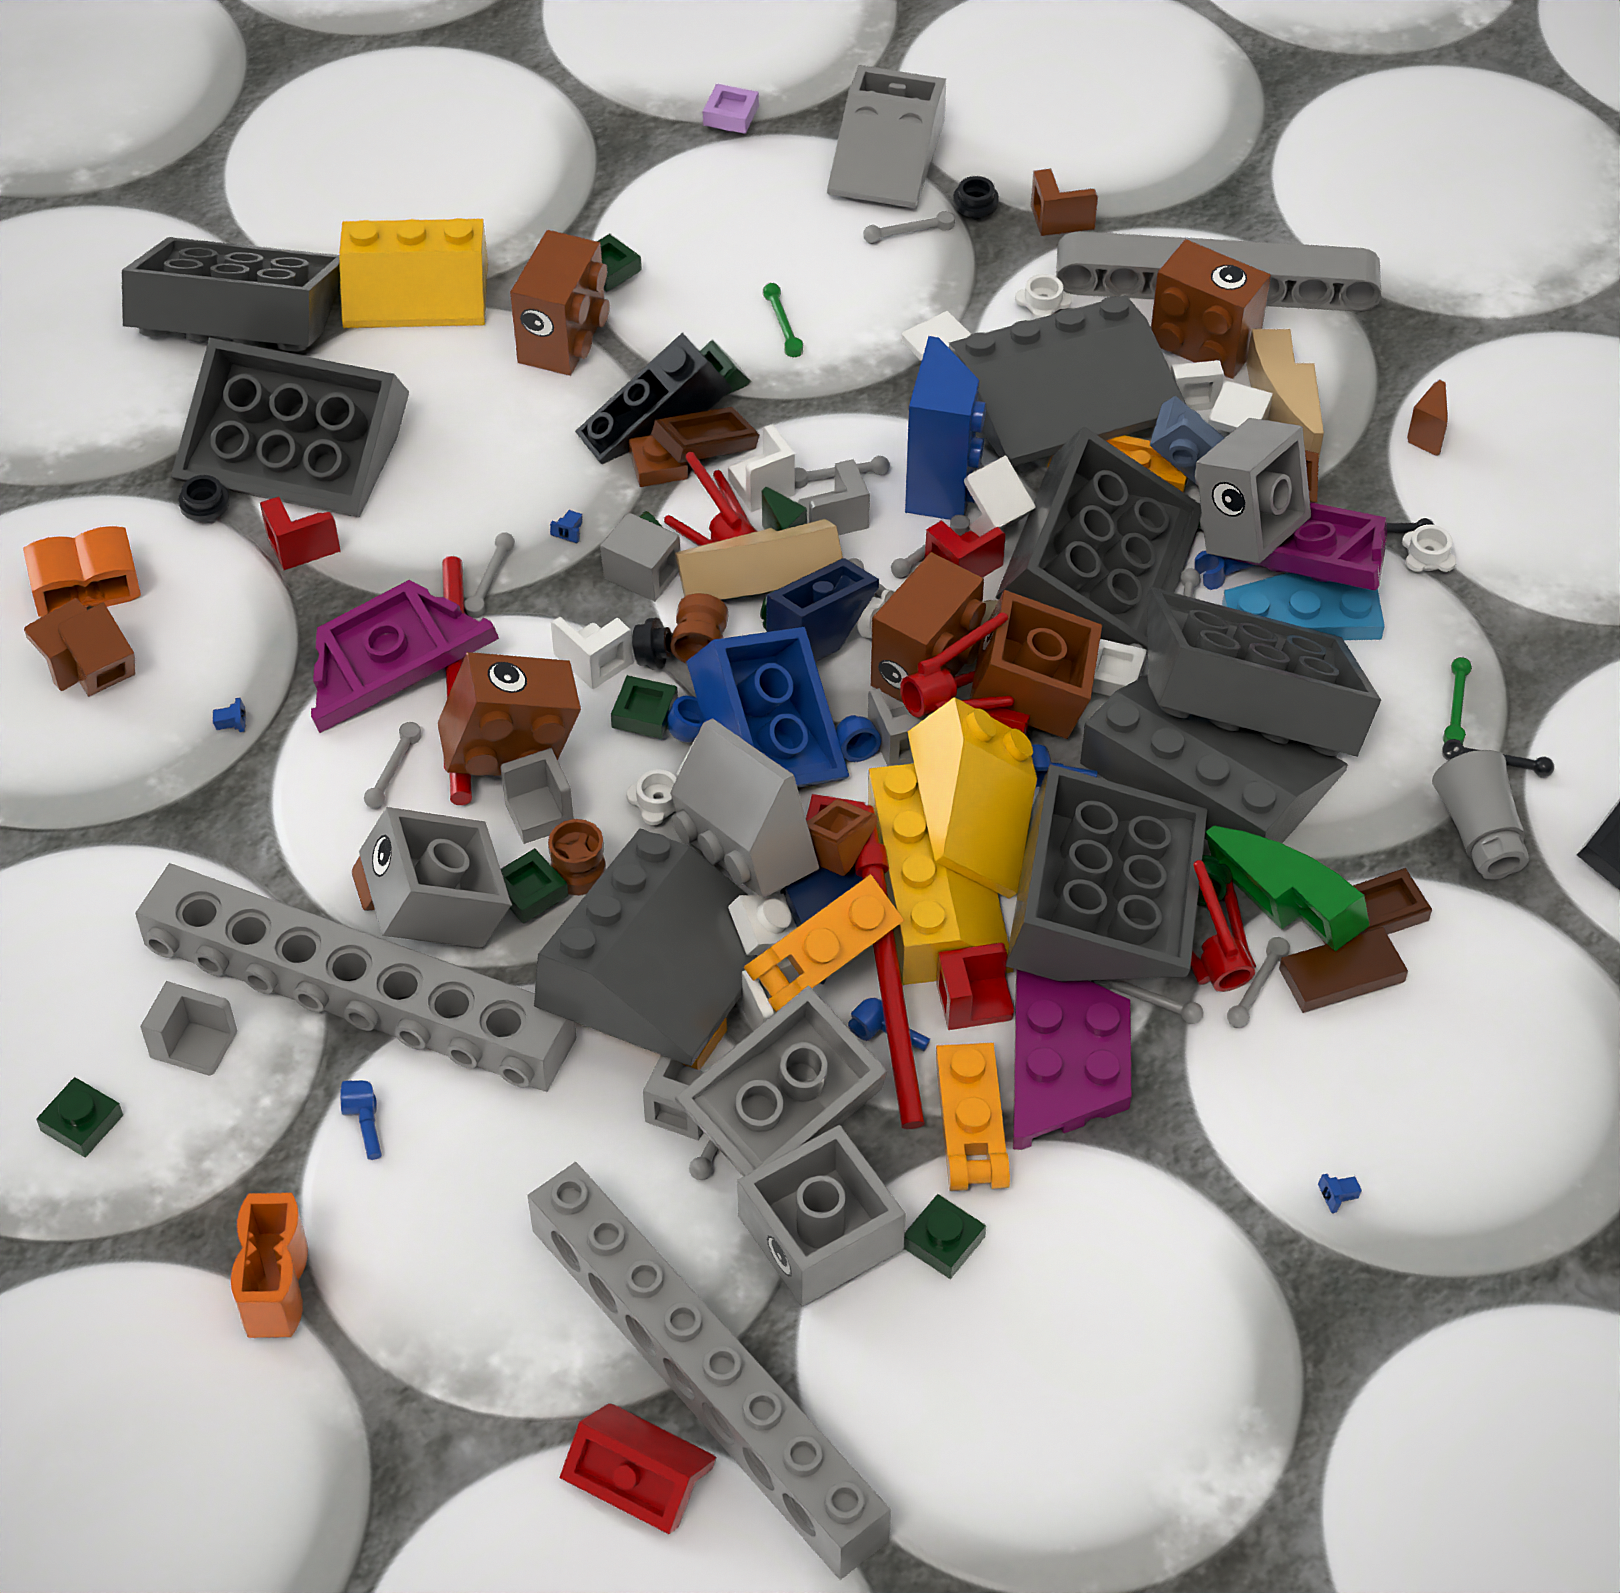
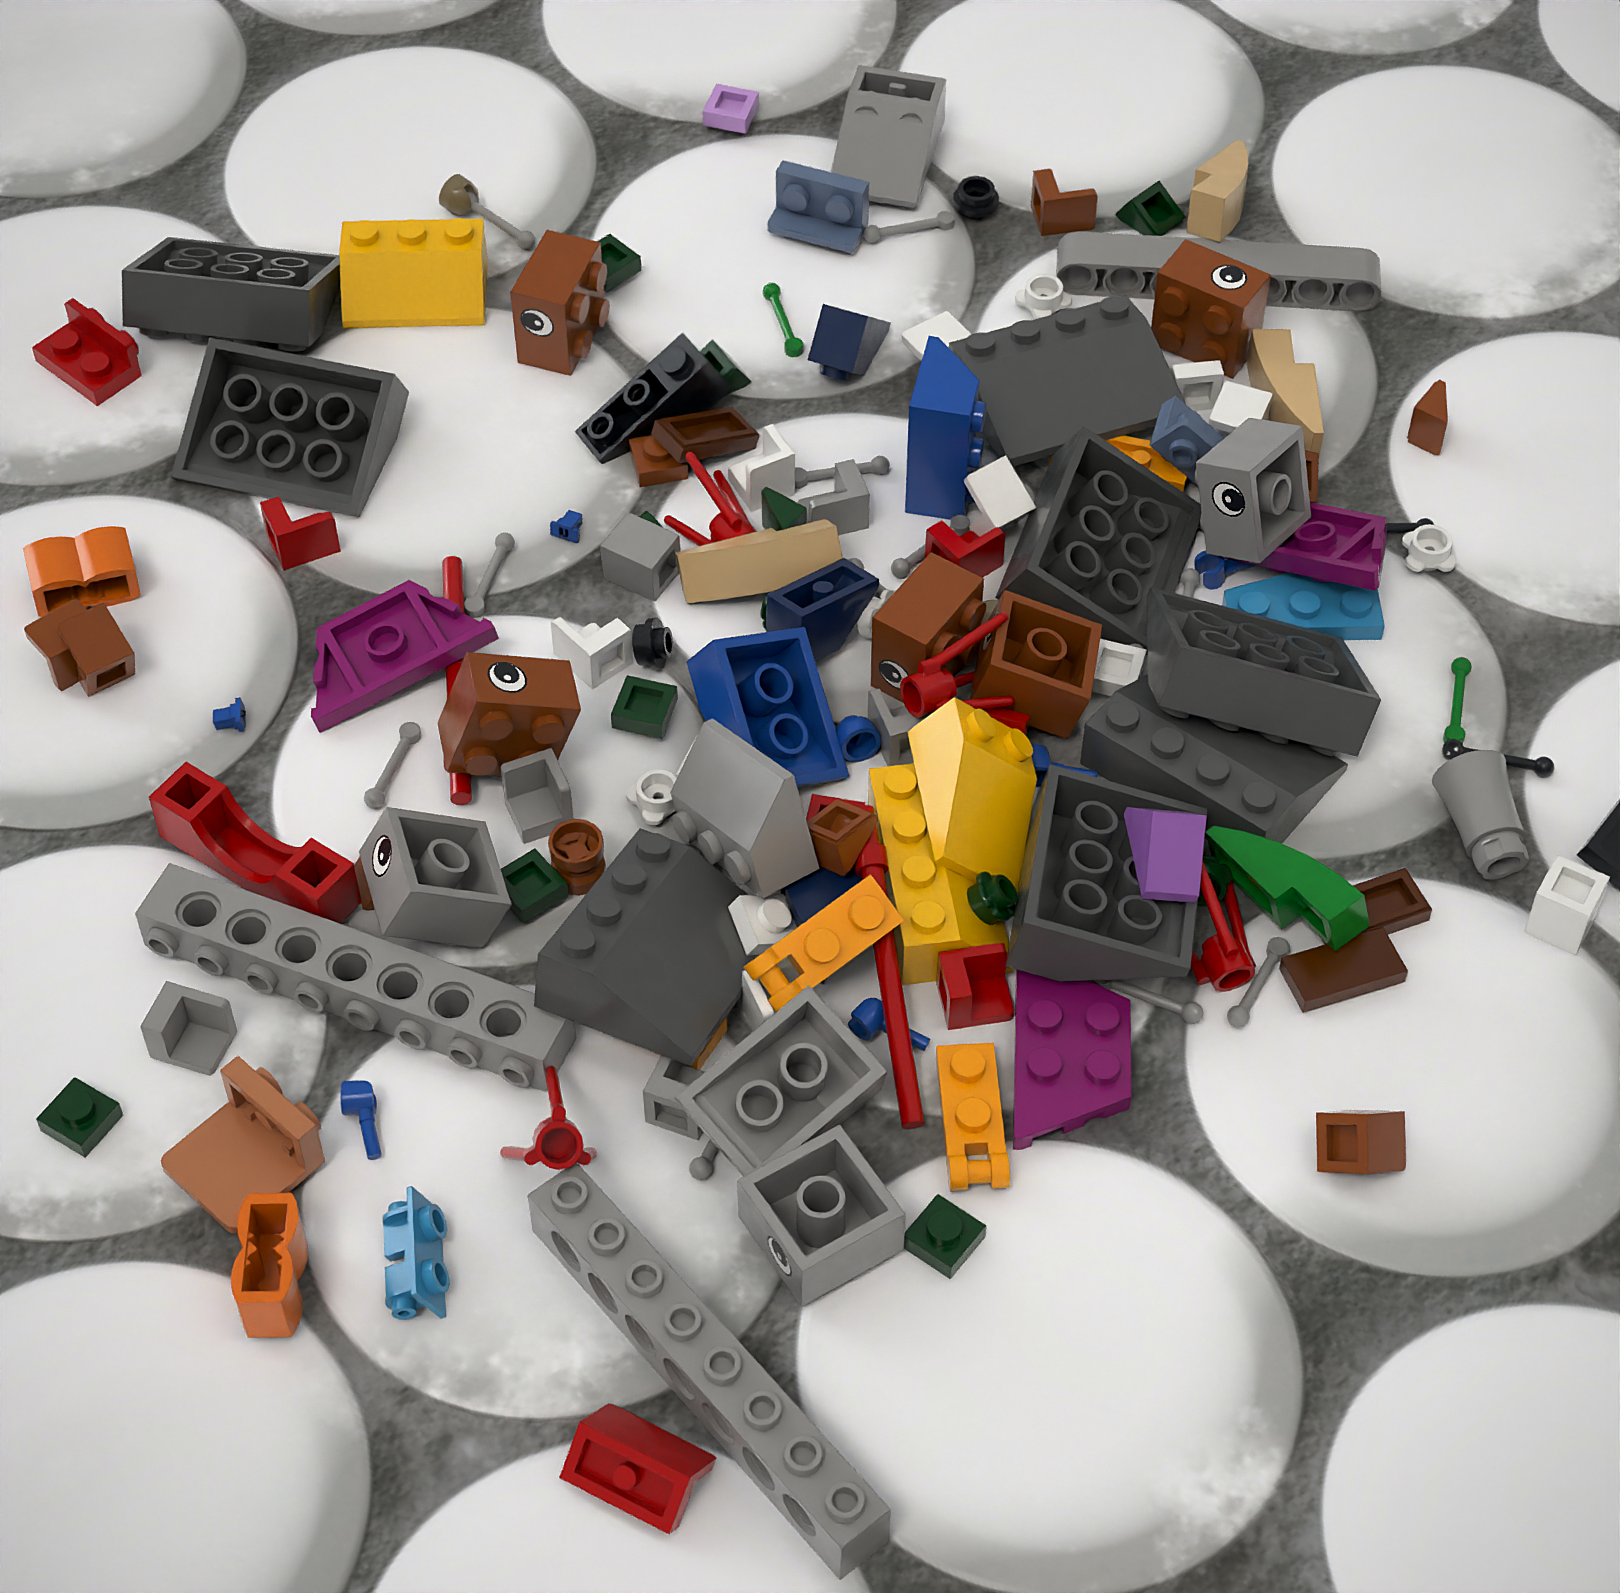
black plate [178,475,230,522] -> none
blue hinge [667,696,706,743] -> none
dark orange wheel [670,593,729,664] -> none
blue piece [1318,1173,1362,1214] -> none
none -> red bracket [32,298,142,406]
none -> red arch [149,762,362,924]
none -> nougat bracket [161,1056,325,1233]
none -> dark azure hinge [382,1186,450,1320]
none -> hinge [439,174,536,249]
none -> red plant [500,1066,597,1170]
none -> sand blue bracket [767,160,869,253]
none -> dark blue slope [808,304,891,381]
none -> dark green plate [967,871,1018,925]
none -> dark green slope [1115,181,1186,236]
none -> medium lavender slope [1124,807,1206,903]
none -> tan slope [1186,140,1248,242]
none -> dark orange panel [1316,1110,1406,1174]
none -> white panel [1525,854,1610,955]

